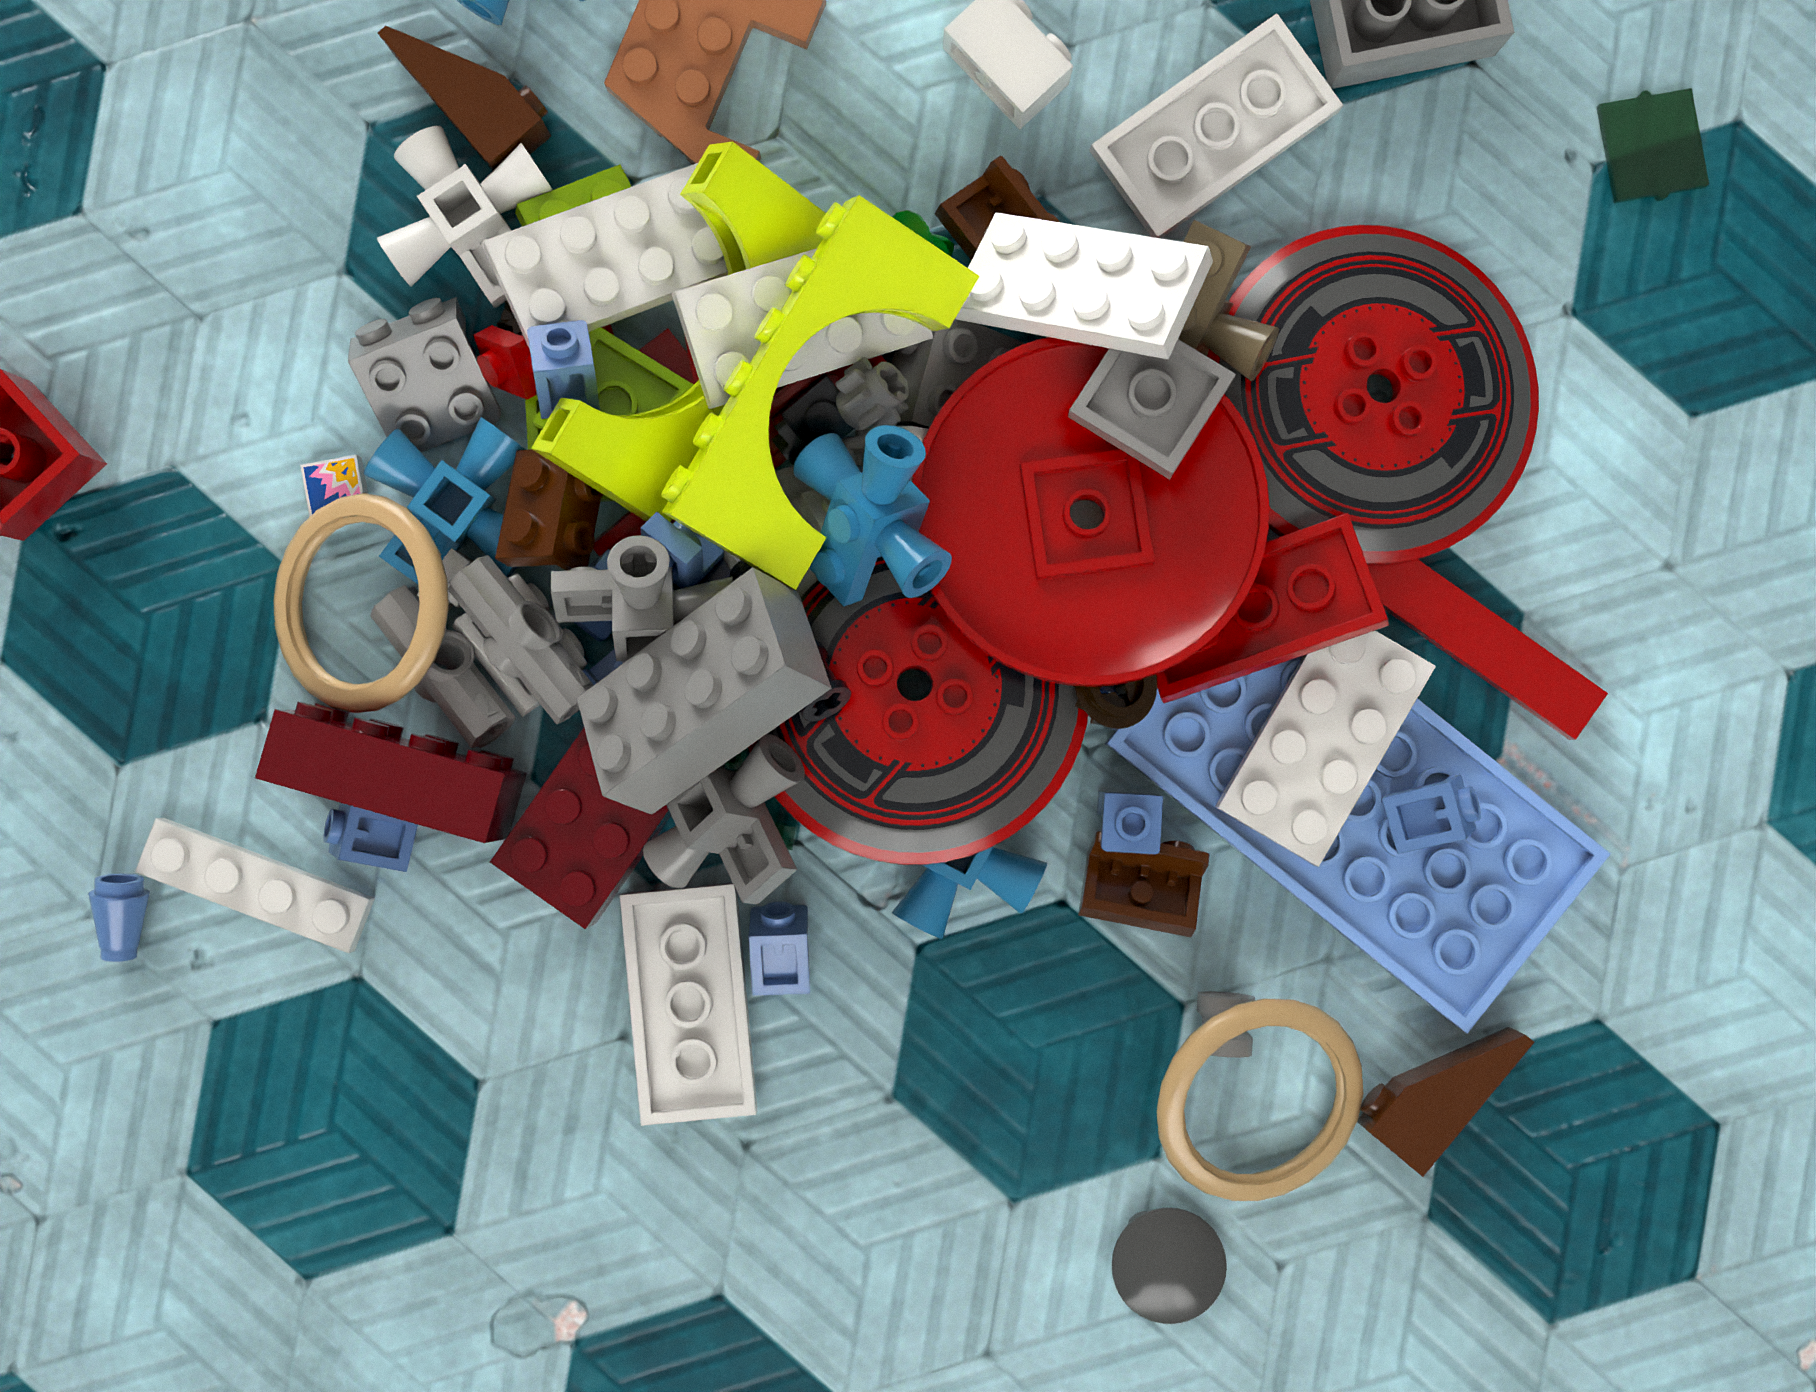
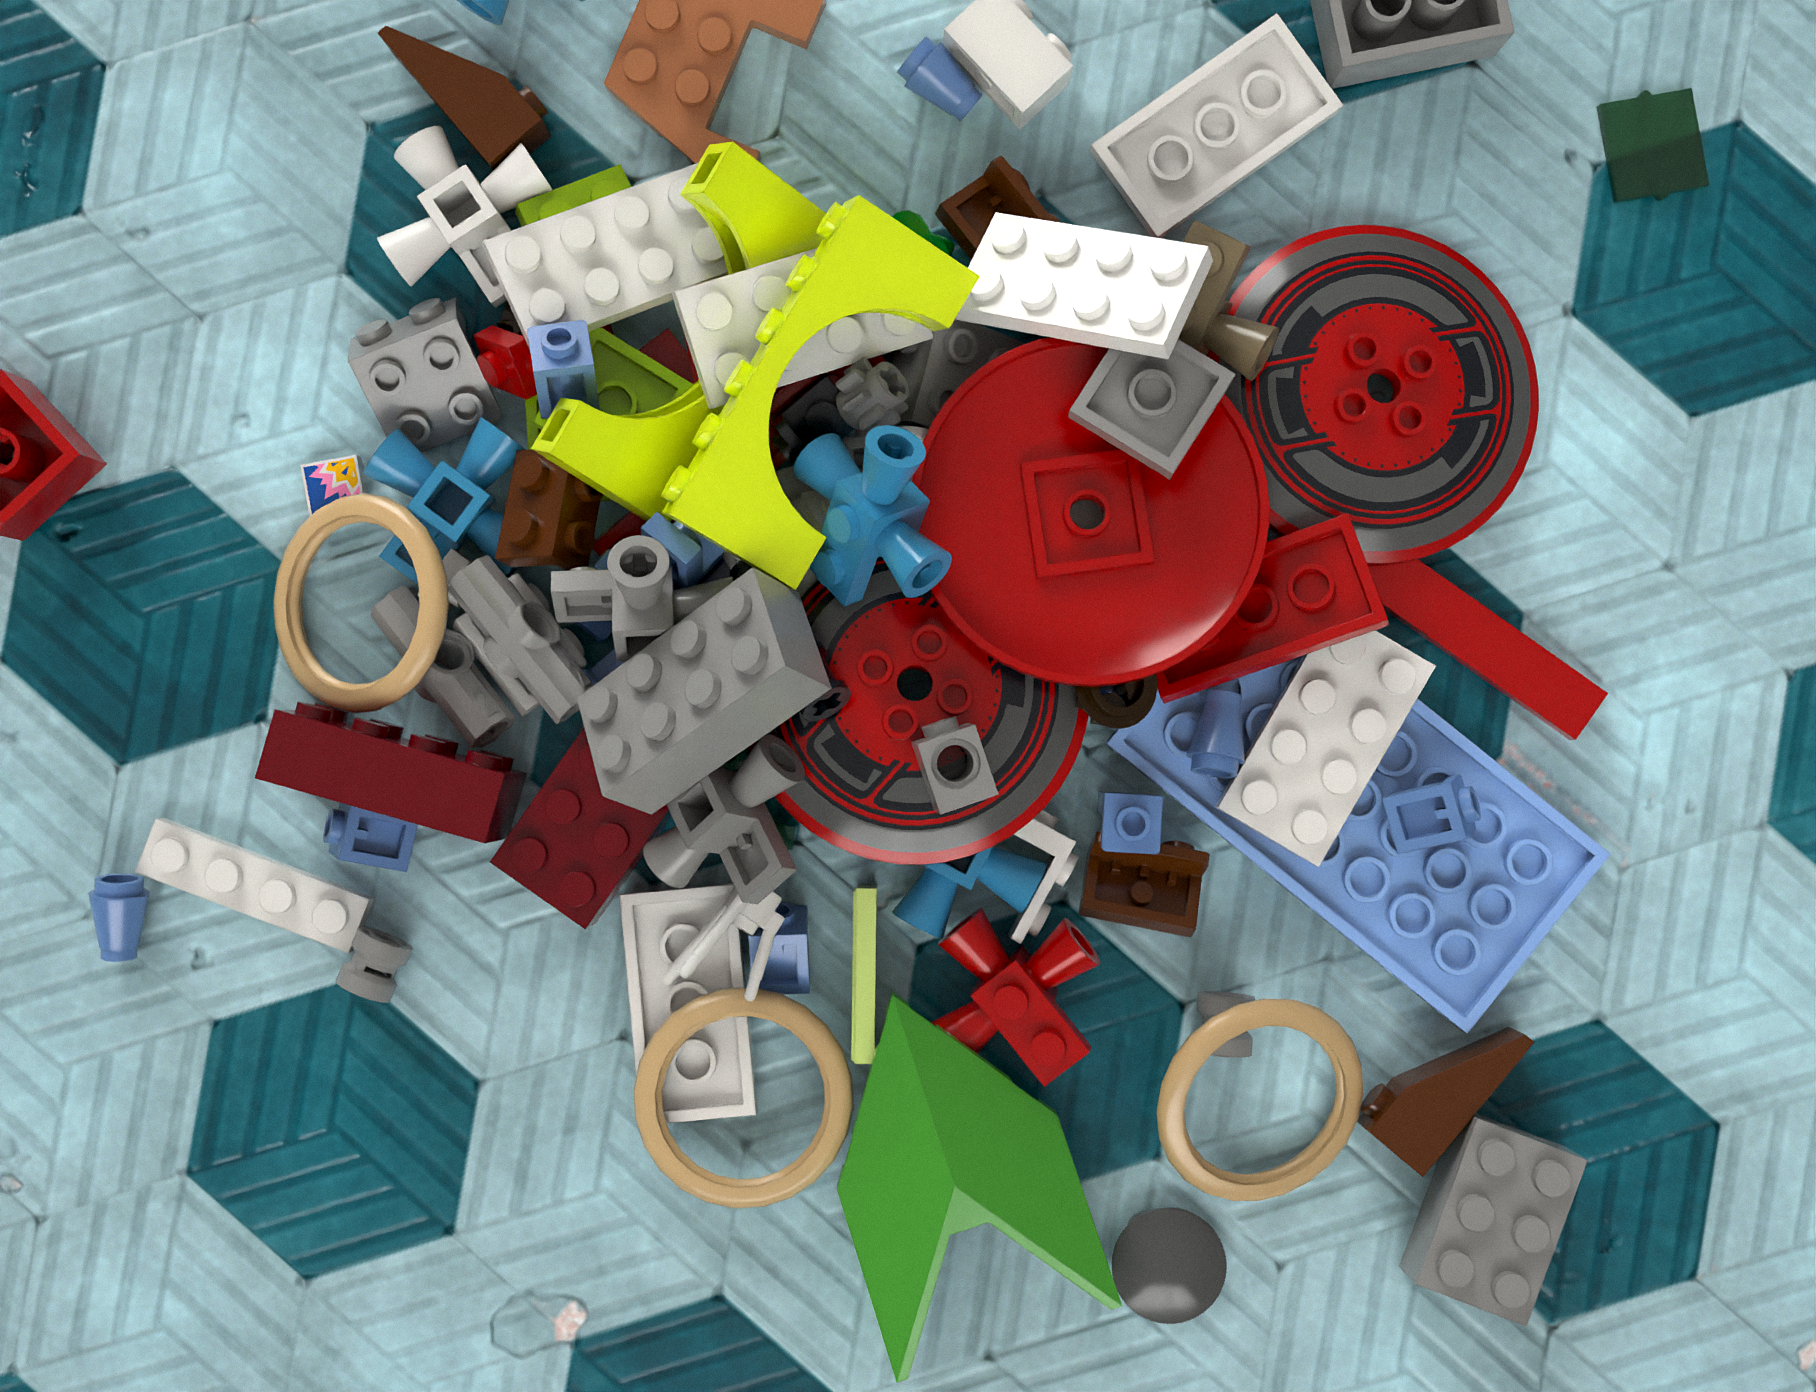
none -> light grey wheel [336,926,413,1003]
none -> tan wedge [633,988,854,1209]
none -> white plant [662,888,785,1002]
none -> bright green windscreen [837,992,1122,1383]
none -> yellowish green tile [851,884,878,1064]
none -> medium blue cone [897,36,982,122]
none -> light grey brick [911,716,999,815]
none -> red brick [930,907,1101,1087]
none -> white bracket [1008,810,1079,944]
none -> medium blue cone [1186,690,1245,778]
none -> light grey brick [1399,1113,1588,1327]

